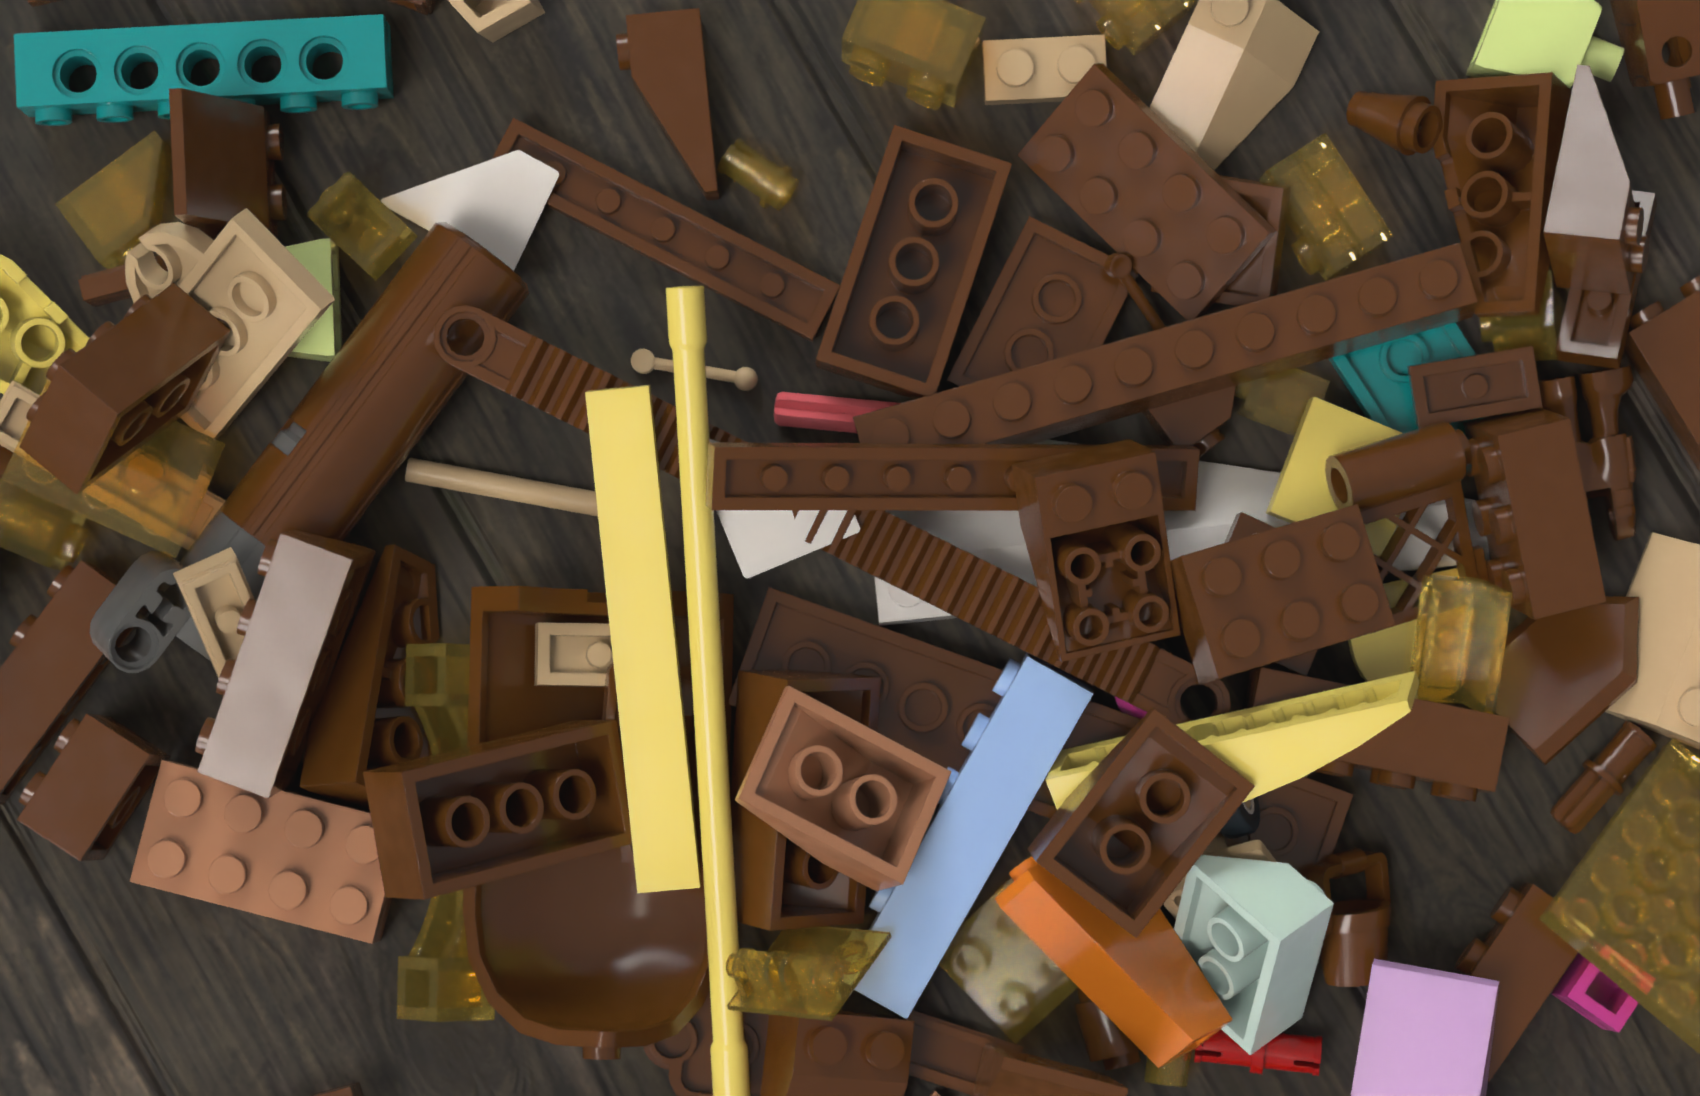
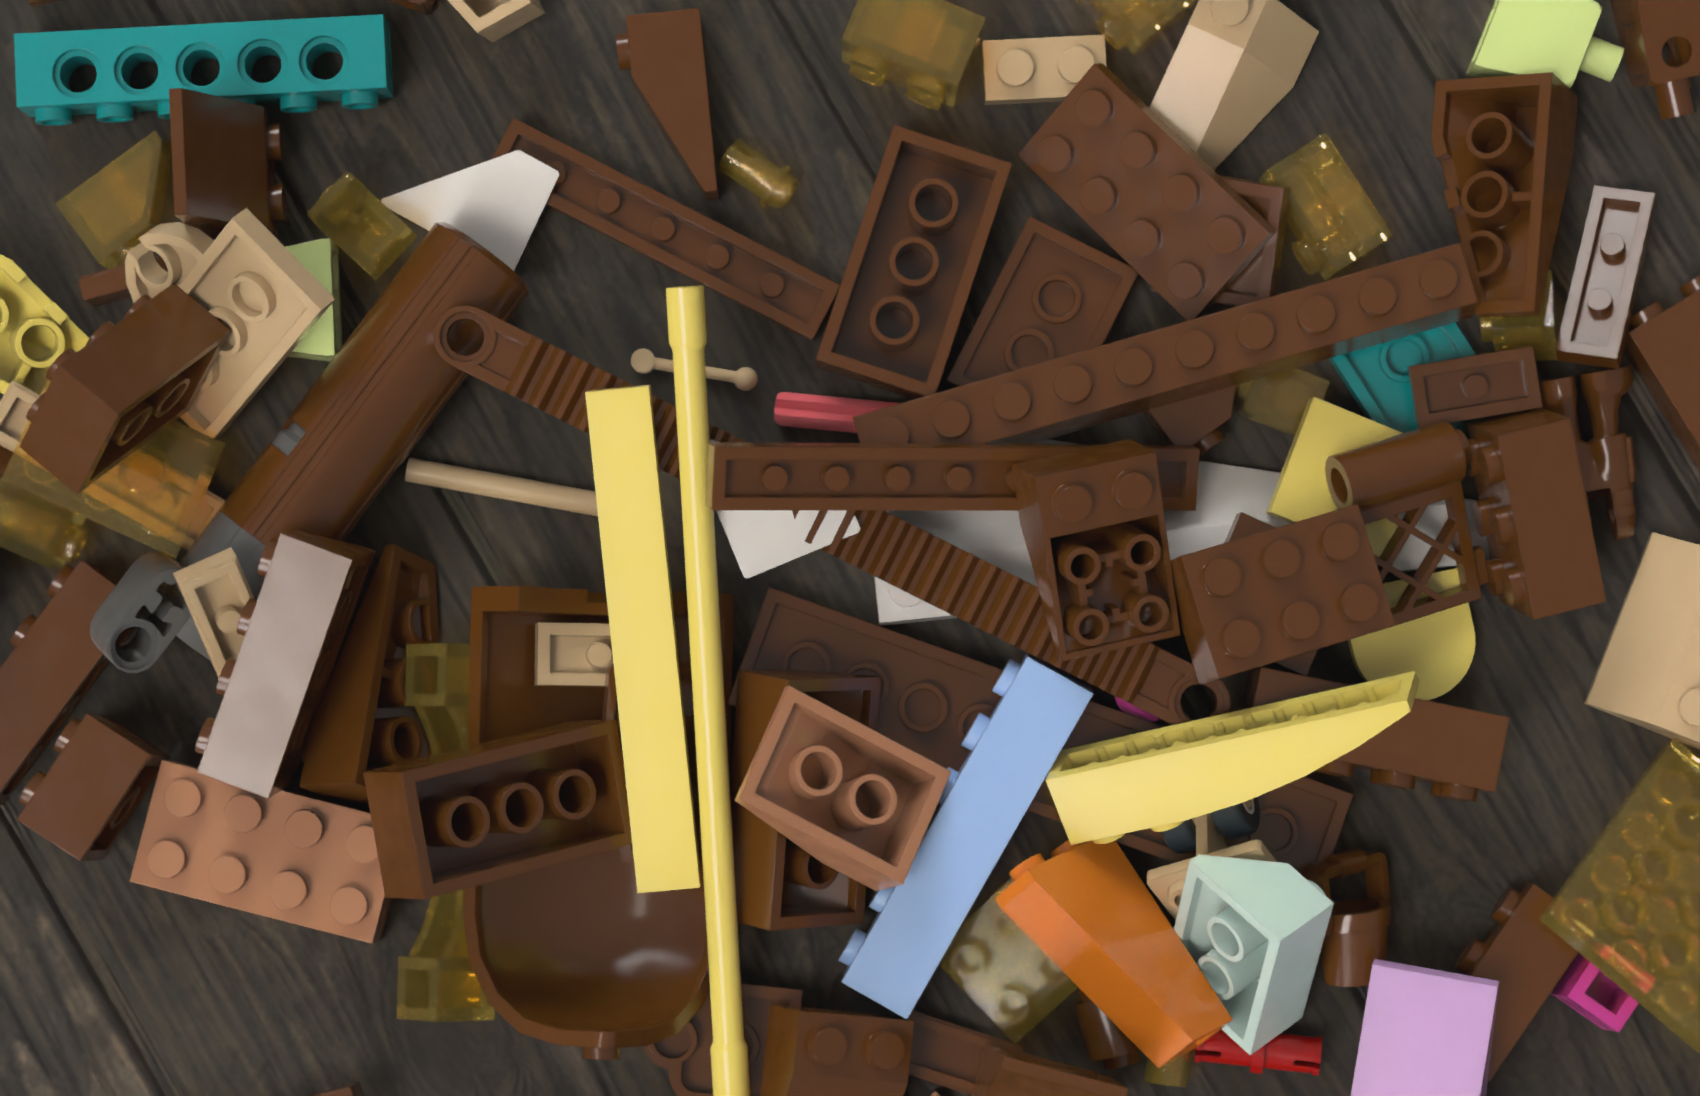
clear yellow hinge [726,926,892,1021] -> none
reddish brown slope [1027,707,1255,938] -> none
reddish brown hinge [1105,253,1166,330] -> none
reddish brown cone [1346,91,1442,156] -> none
clear yellow panel [1410,574,1512,714] -> none
reddish brown tile [1461,596,1640,765] -> none
slope [1543,65,1649,295] -> none
reddish brown axle [1550,721,1657,834] -> none

